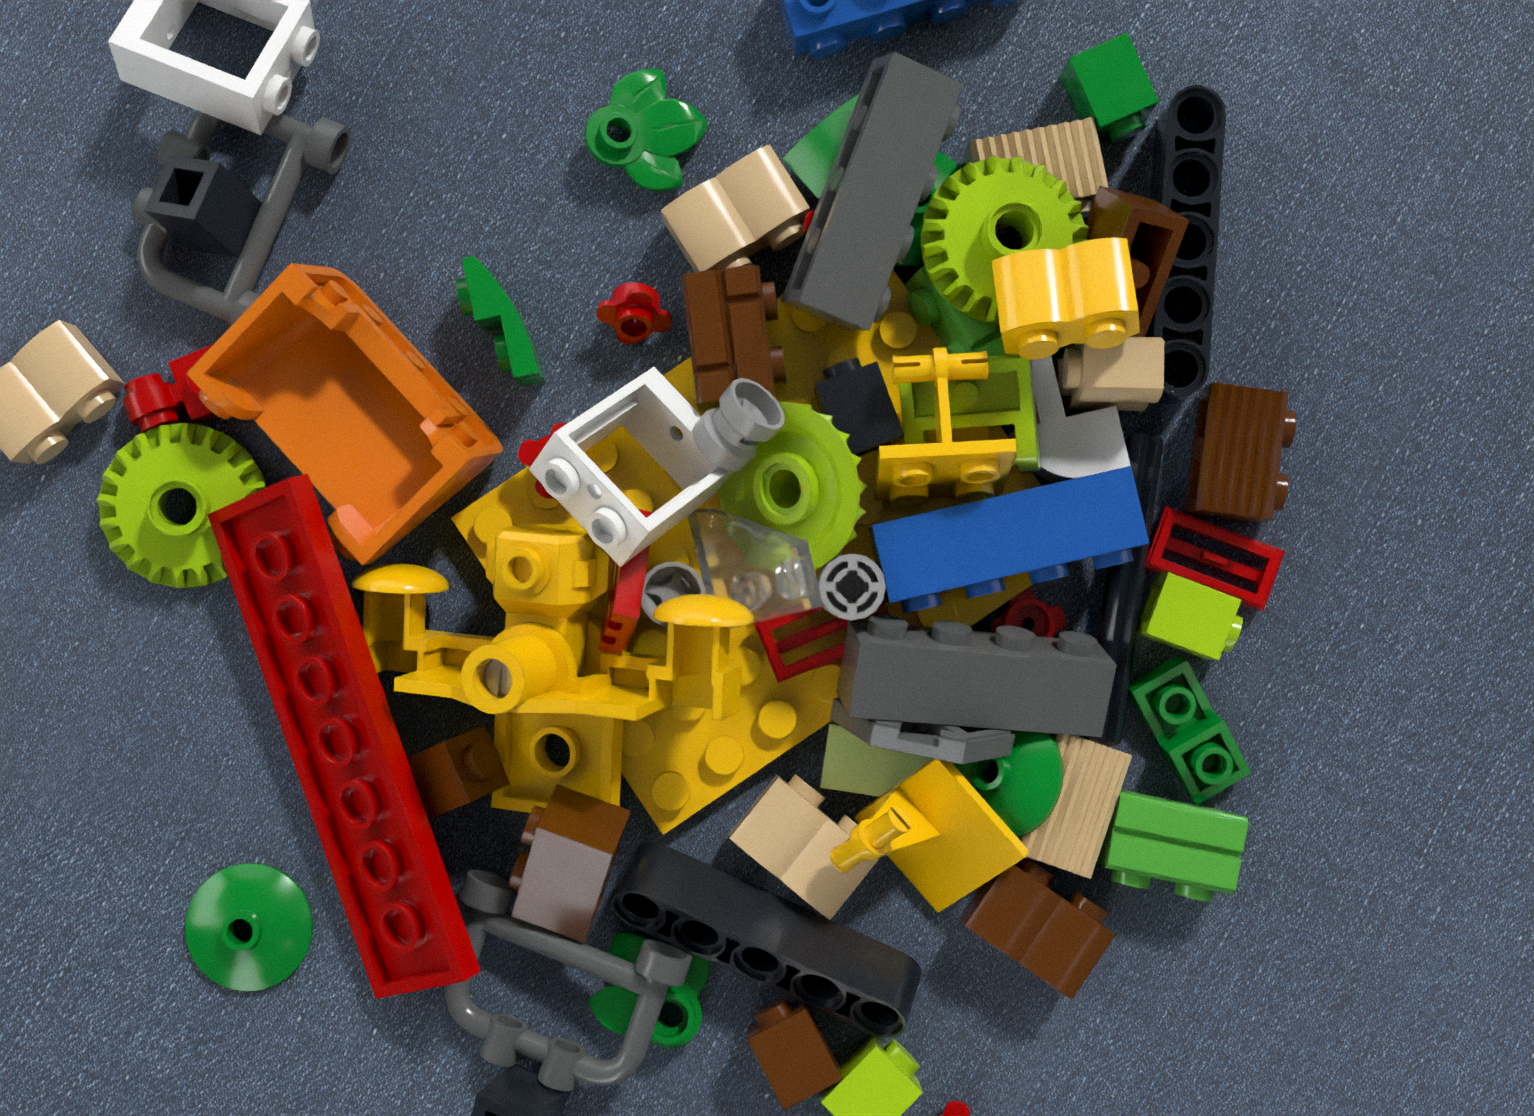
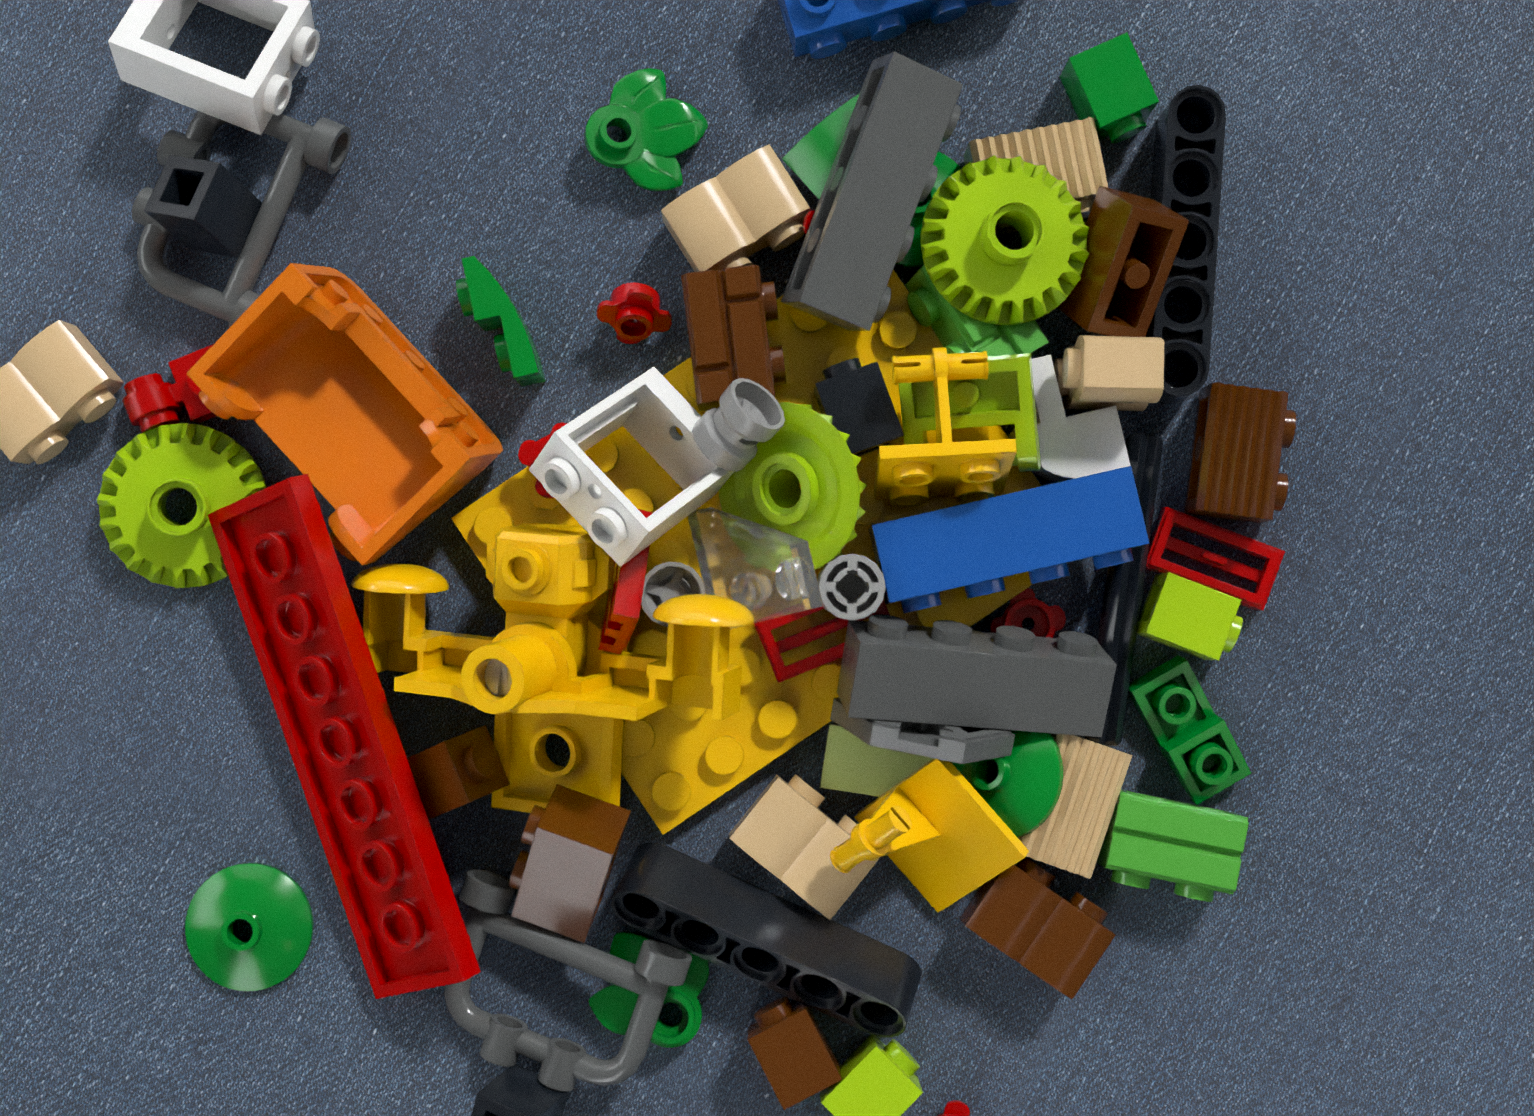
yellow brick [992,238,1140,360] -> none

